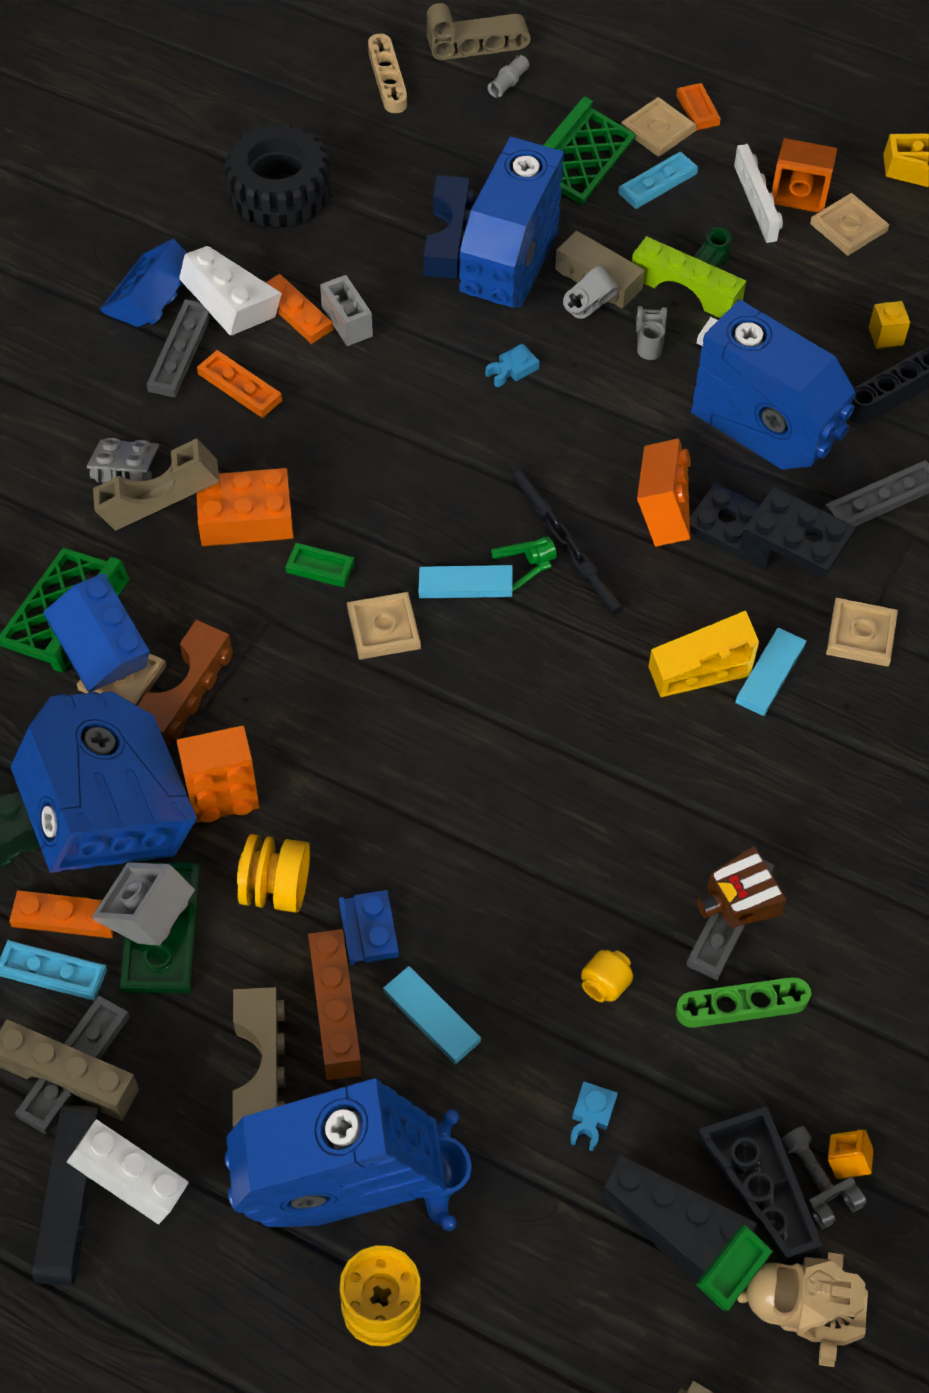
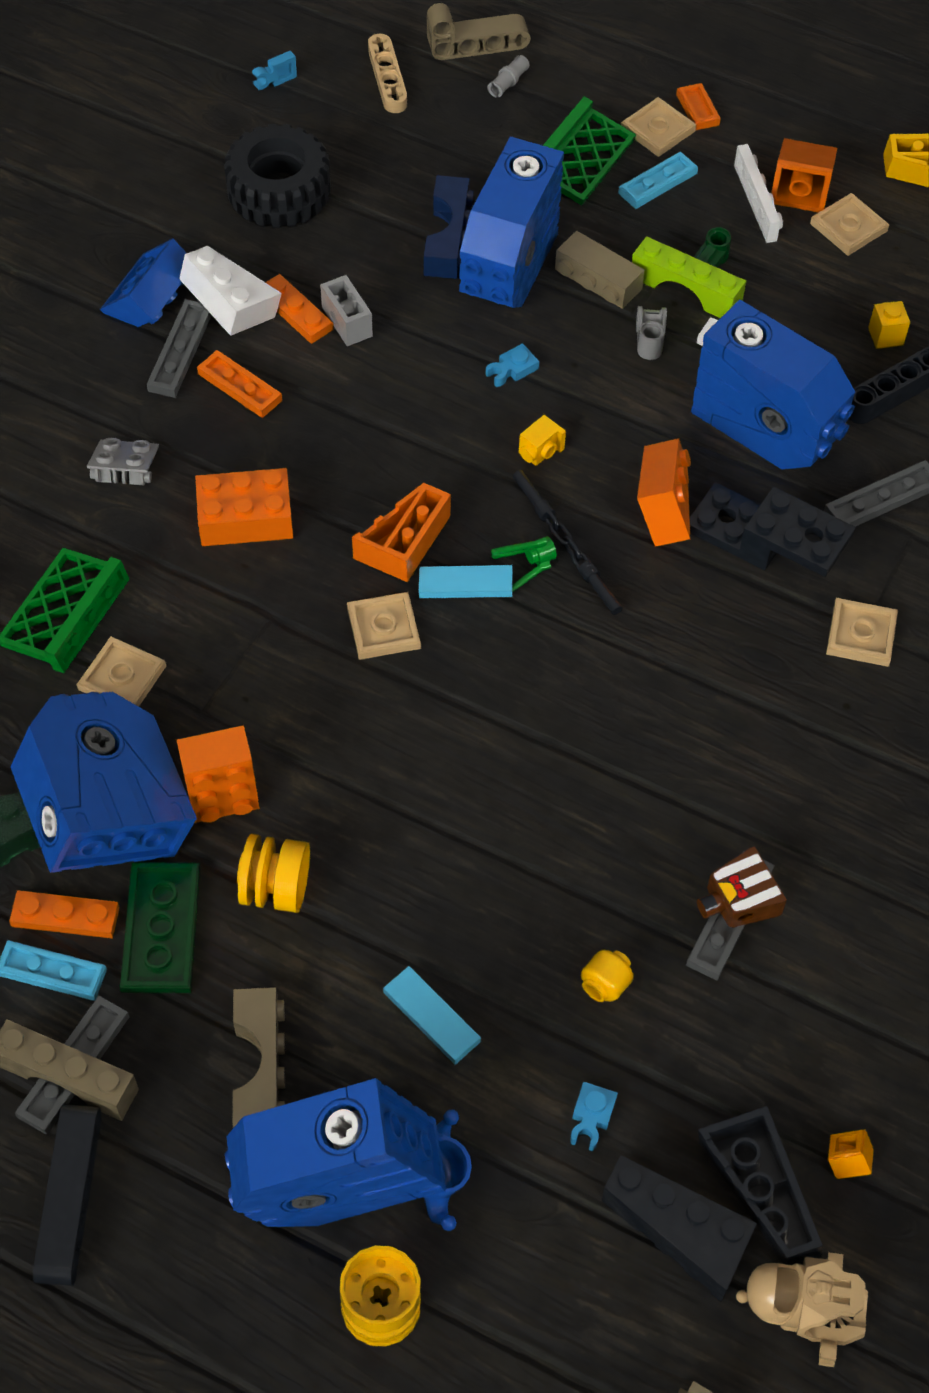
blue slope [44,573,150,693] -> none
white brick [67,1119,189,1224] -> none
light grey slope [92,862,195,946] -> none
dark tan arch [93,438,220,531] -> none
dark orange arch [138,620,233,748] -> none
green tile [286,543,354,588] -> none
dark orange arch [308,929,362,1080] -> none
blue plate [339,890,399,965] -> none
light grey piece [563,265,620,319] -> none
yellow wedge [648,611,759,697] -> none
bright green beam [676,977,811,1028] -> none
green tile [695,1225,773,1311] -> none
medium azure tile [735,628,806,716] -> none
dark grey bar [781,1126,867,1230] -> none
none -> dark azure plate [252,51,297,90]
none -> orange wedge [352,483,451,582]
none -> yellow brick [519,415,566,466]

